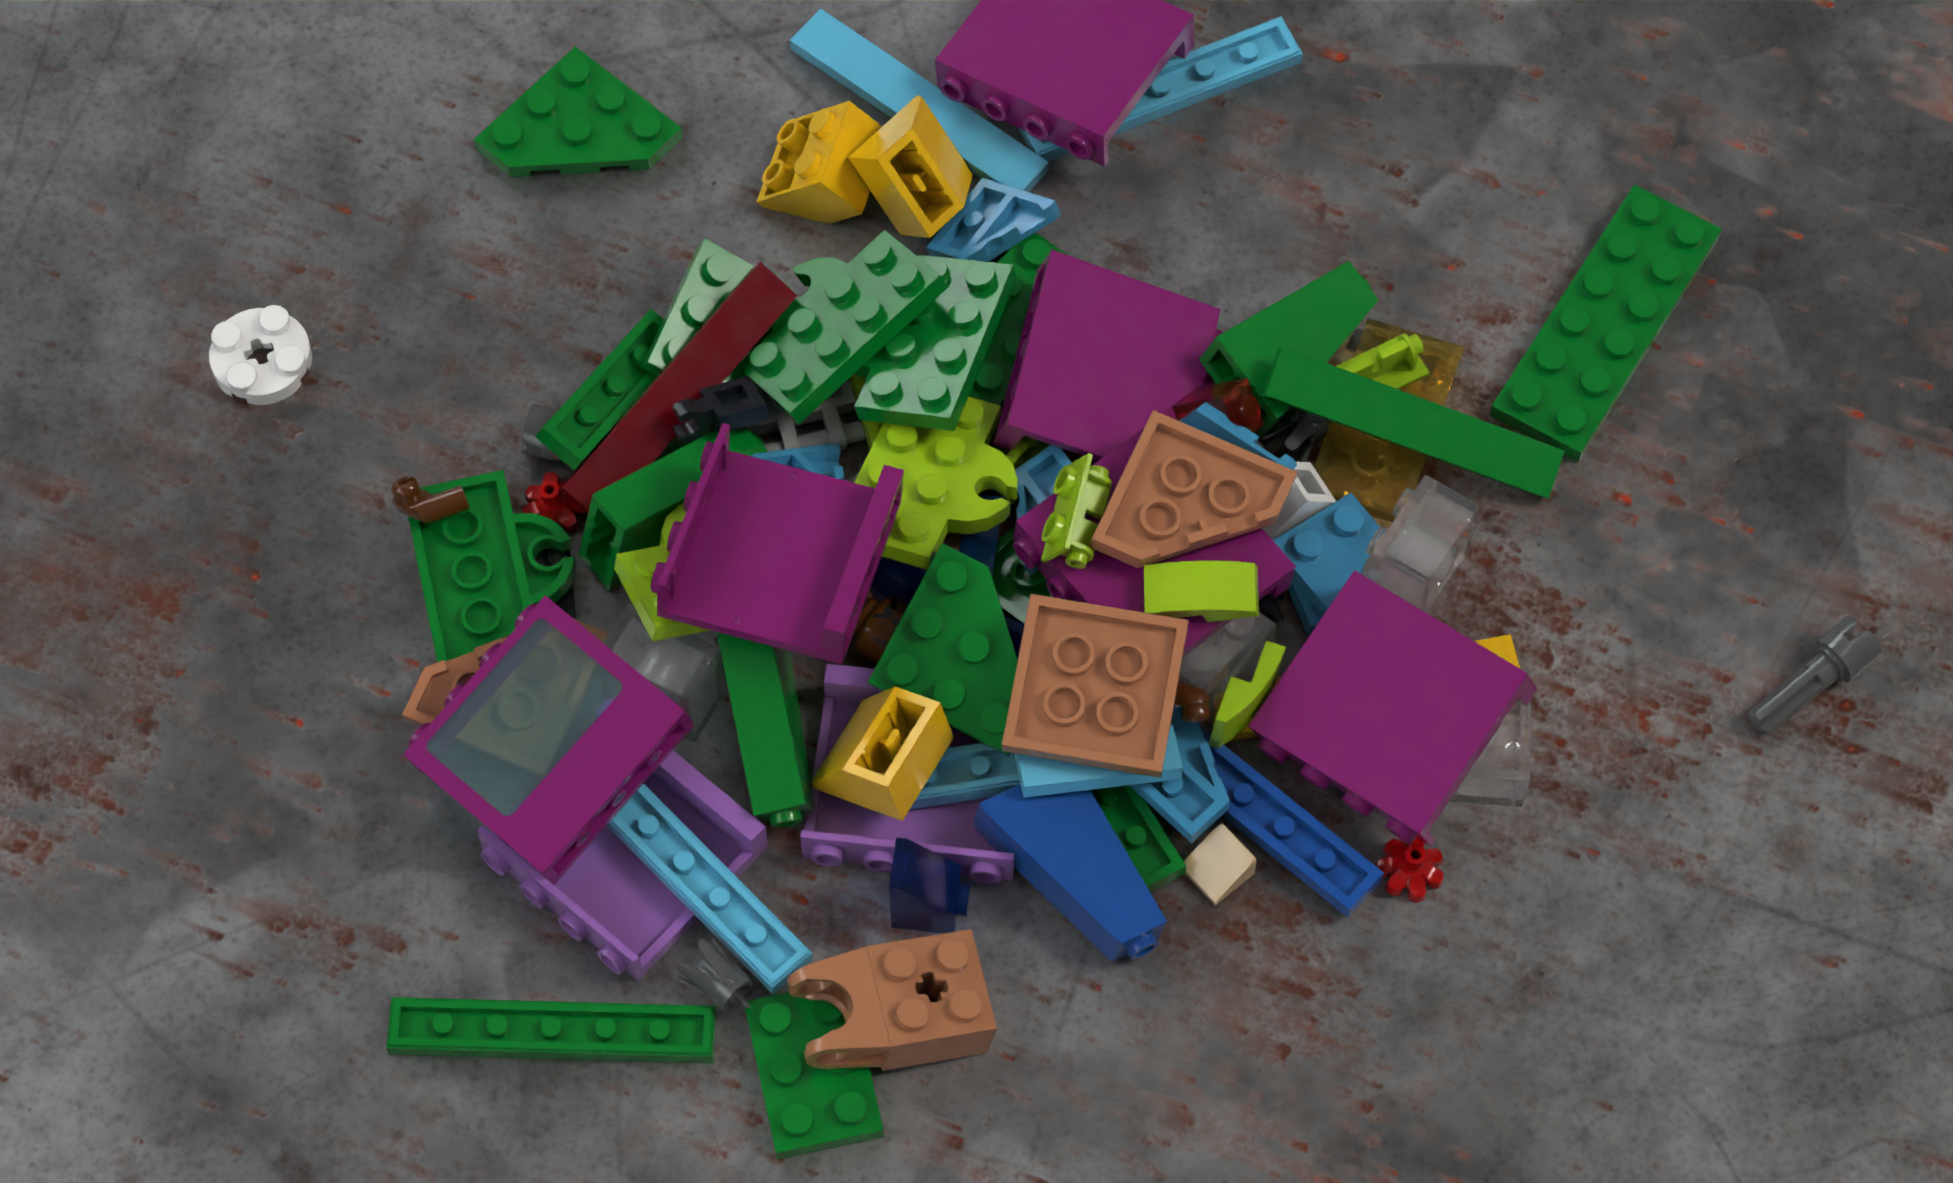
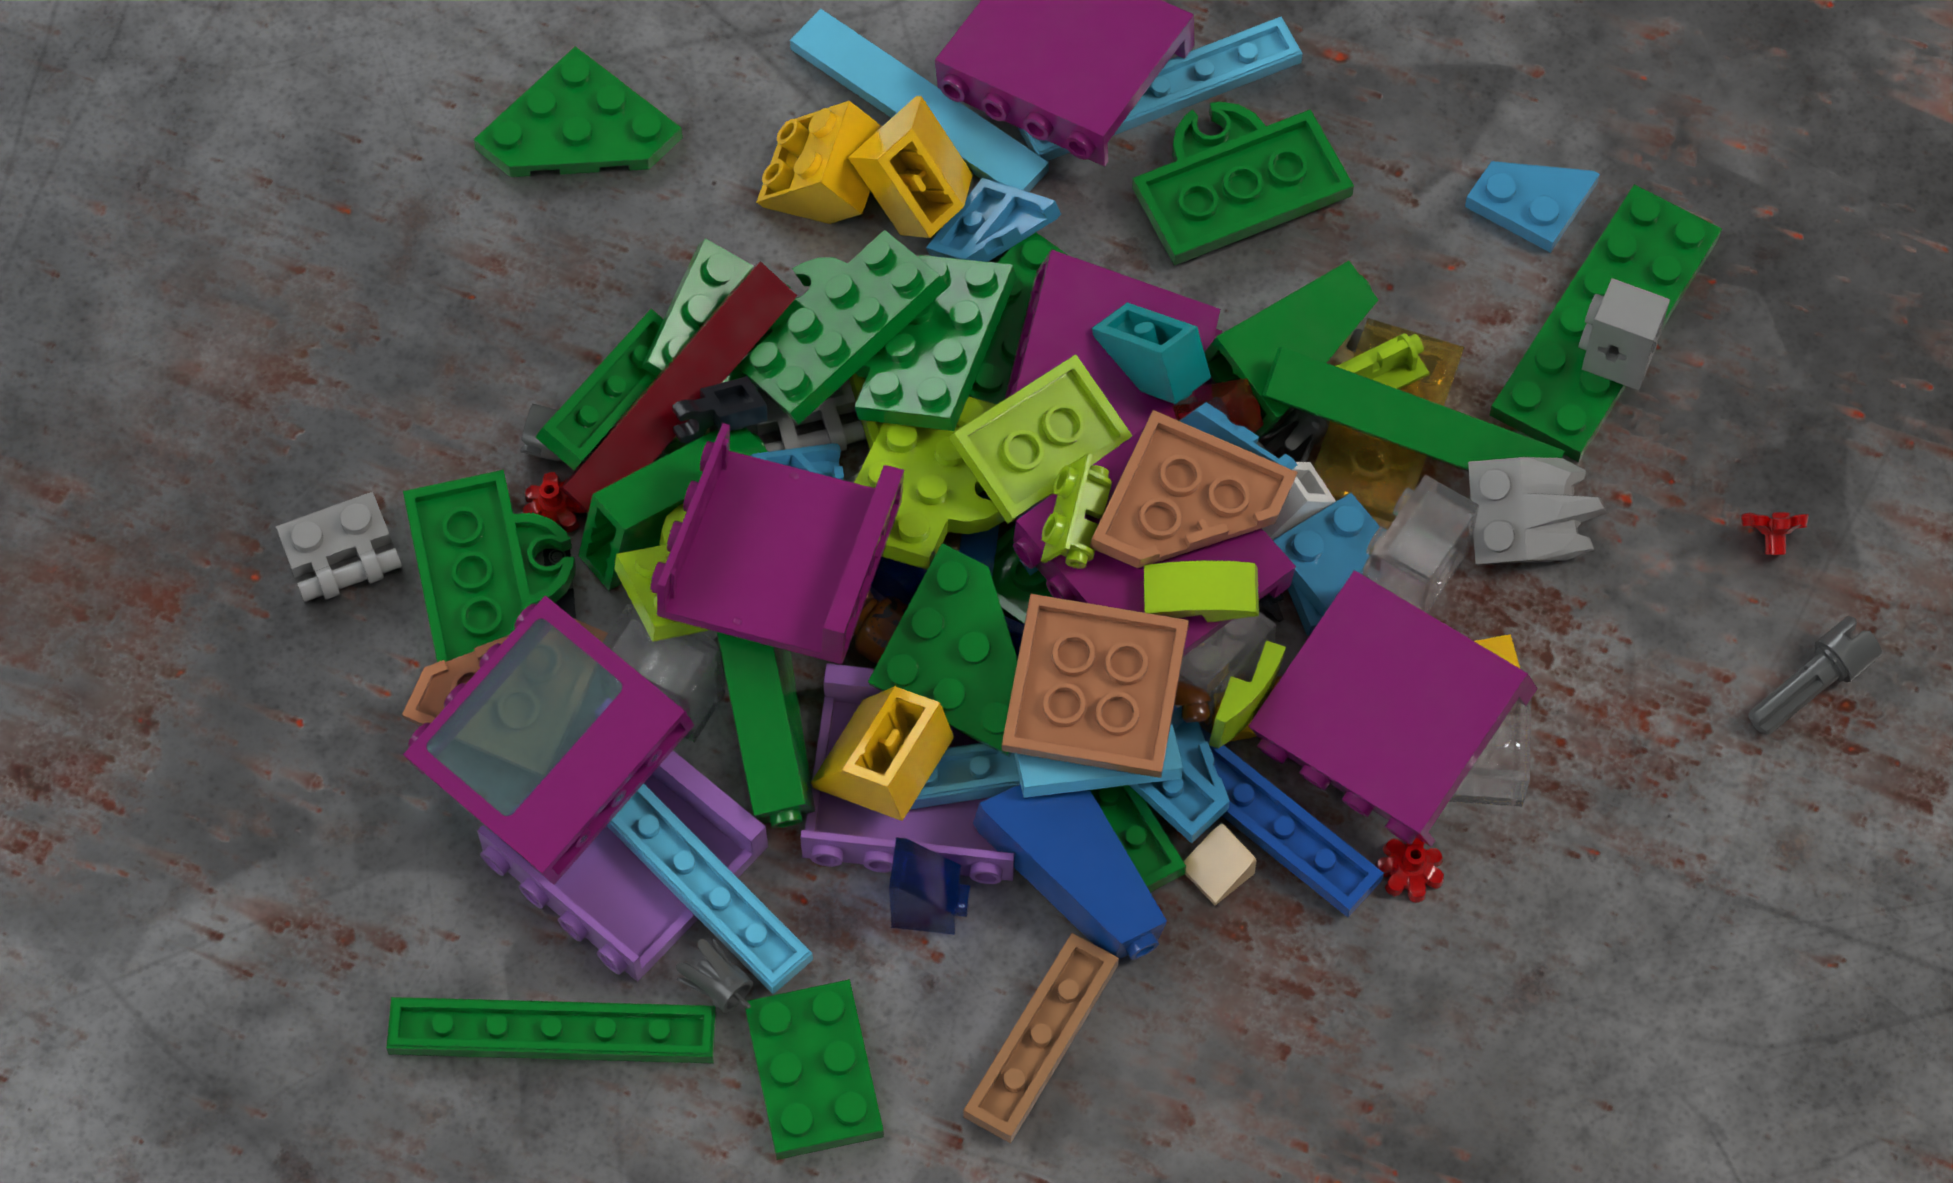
white plate [209,305,312,405] -> none
reddish brown arm [391,476,469,523] -> none
nougat brick [787,929,997,1071] -> none
none -> light grey plate [275,492,402,602]
none -> lime plate [949,355,1132,524]
none -> medium nougat plate [963,933,1119,1144]
none -> teal slope [1092,302,1211,404]
none -> green plate [1132,102,1354,266]
none -> dark azure wing [1465,161,1600,253]
none -> light grey plate [1468,457,1608,566]
none -> light grey brick [1578,278,1670,390]
none -> red plant [1741,512,1809,555]

